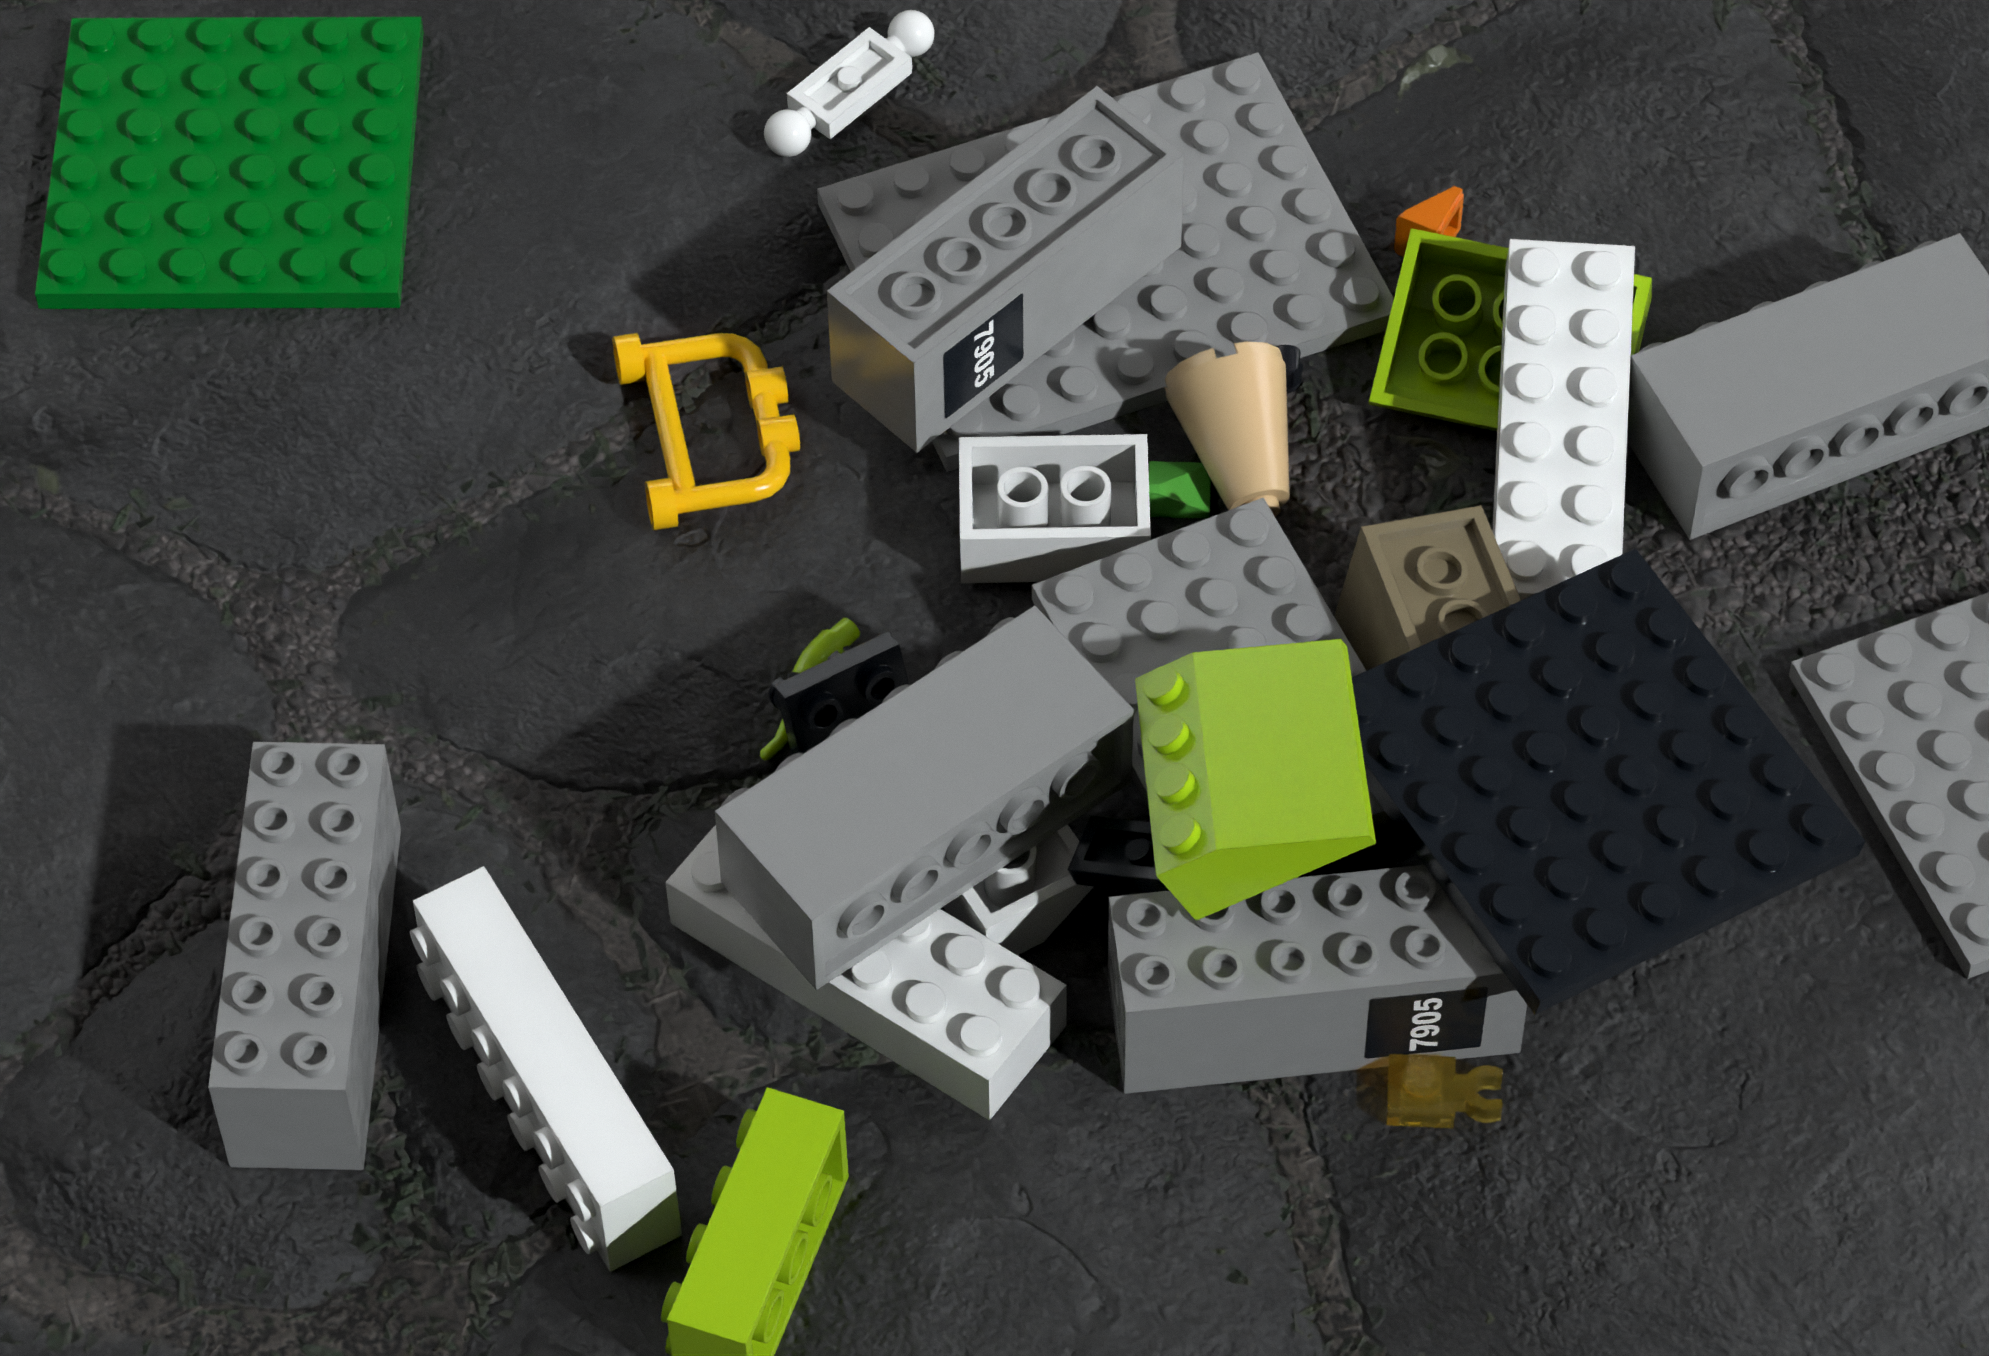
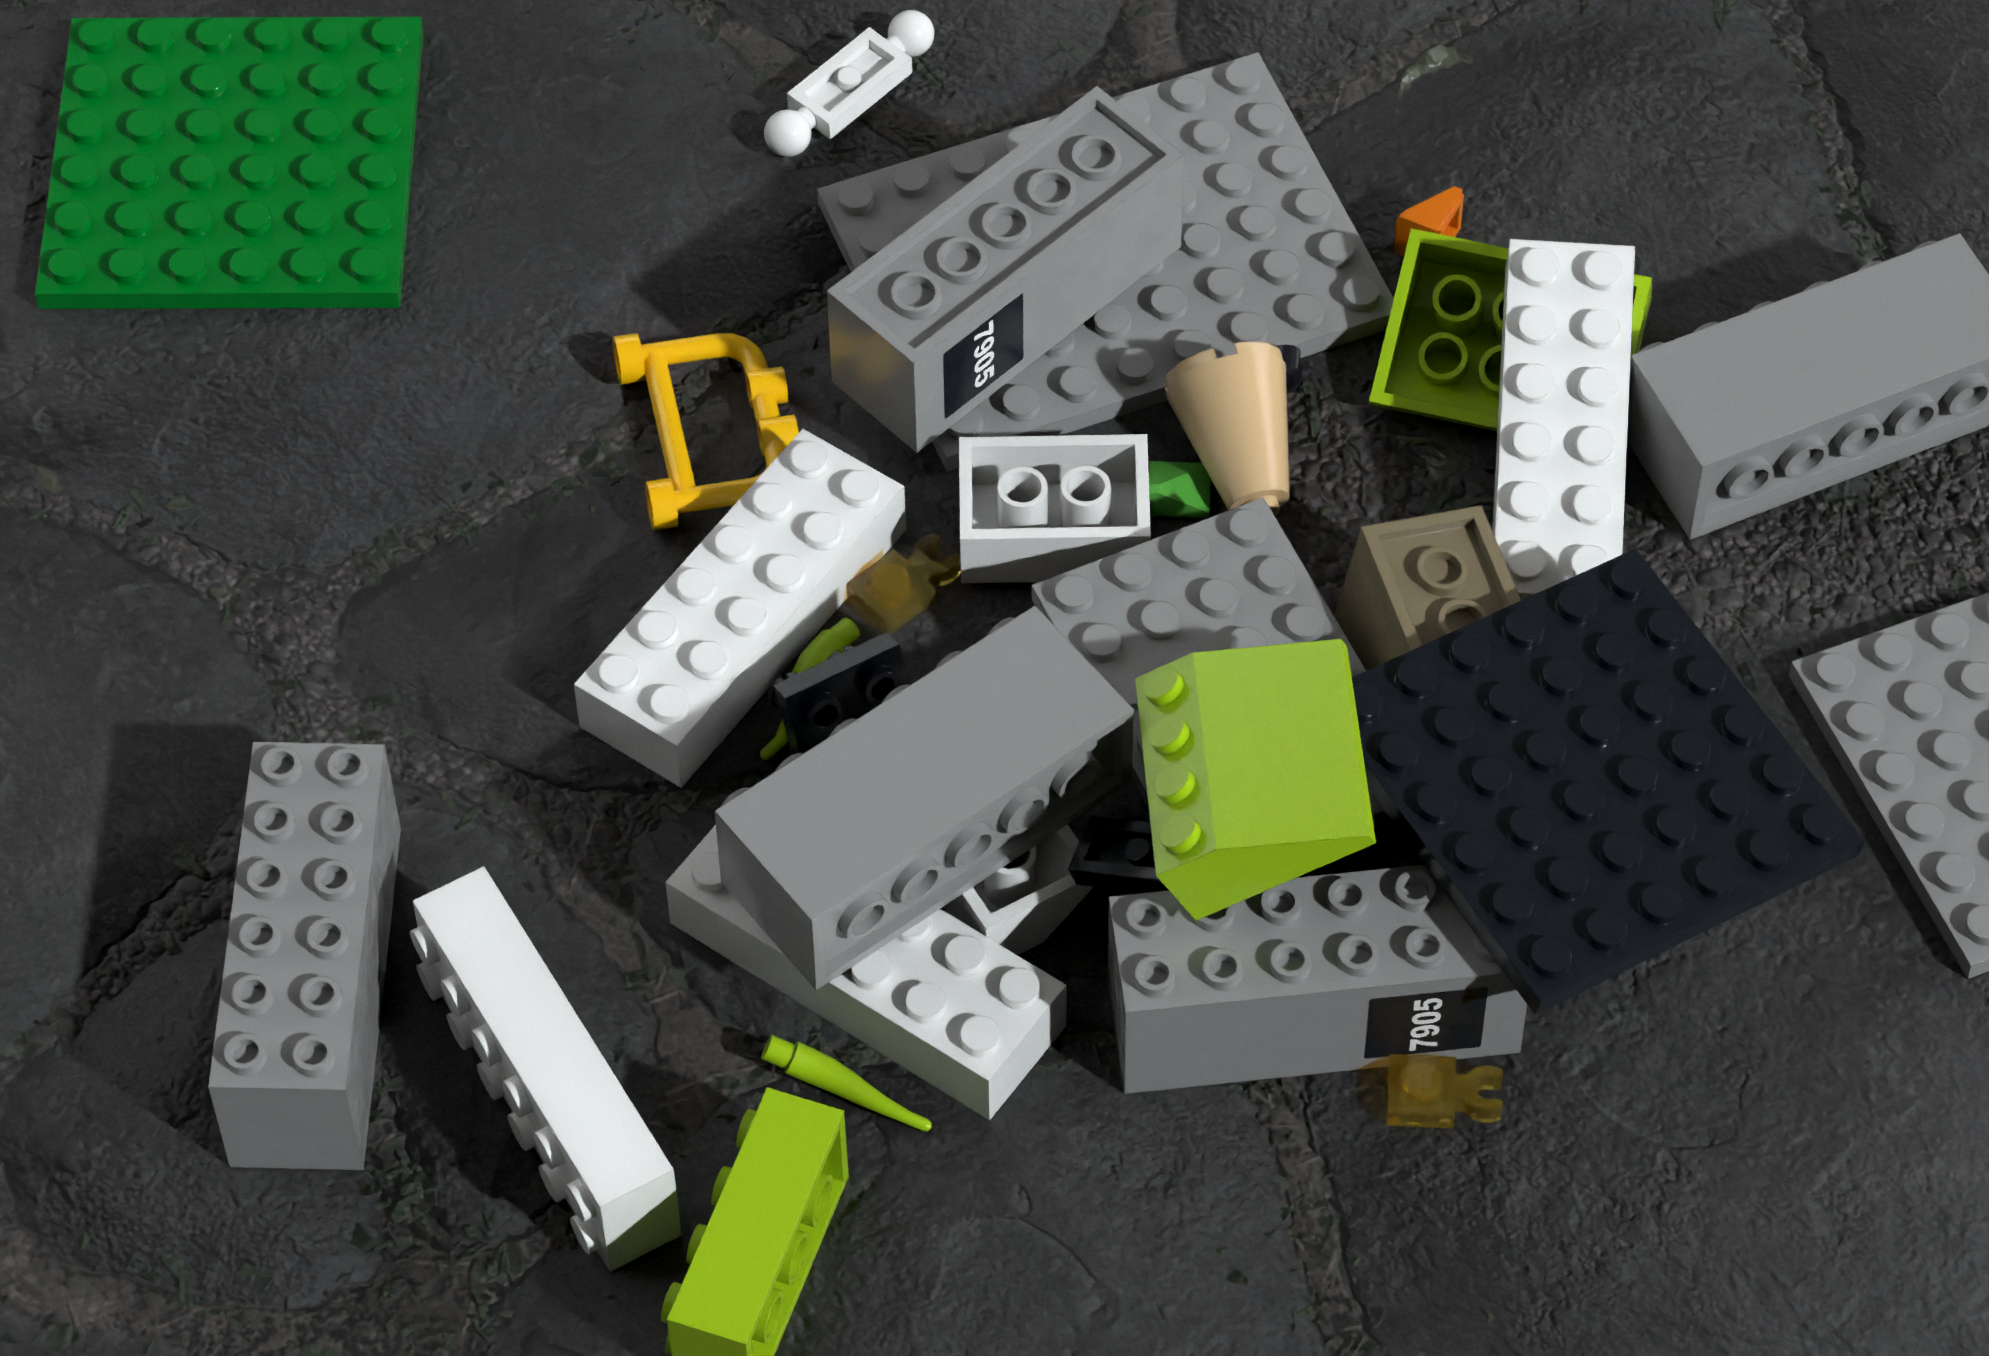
none -> white brick [574,429,906,788]
none -> lime animal [761,1035,932,1131]
none -> clear yellow plate [846,533,961,634]

